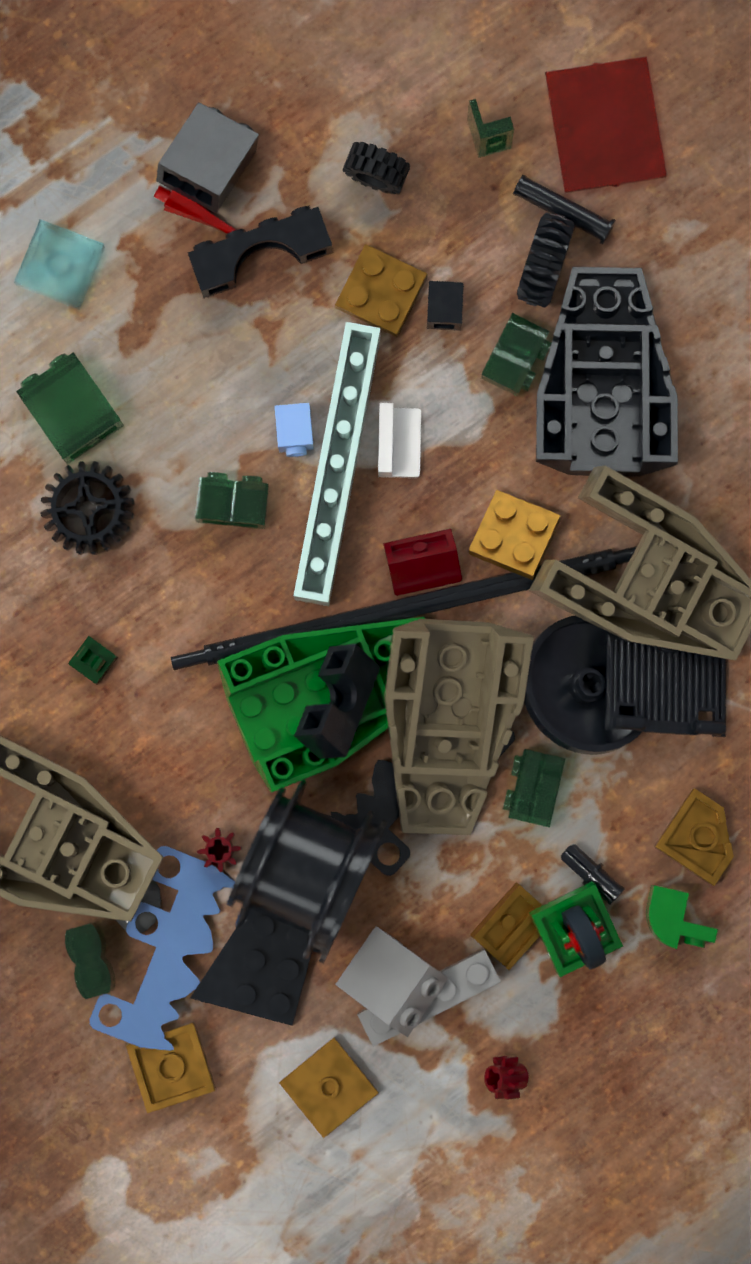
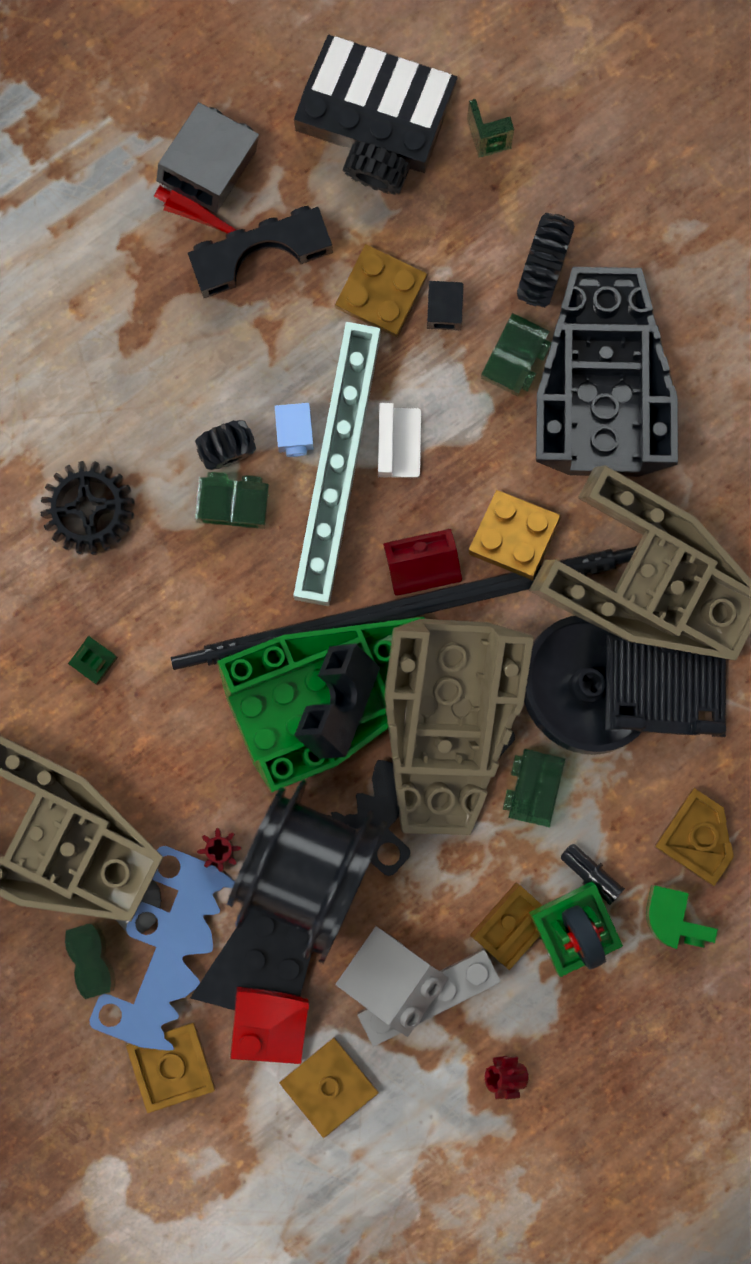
clear light blue plate [14,219,105,310] -> none
clear green panel [16,352,124,465] -> none
black pin [513,175,616,245] -> none
clear red piece [545,56,667,193] -> none
none -> black gear [195,420,256,470]
none -> red plate [230,987,309,1064]
none -> black slope [294,34,458,174]

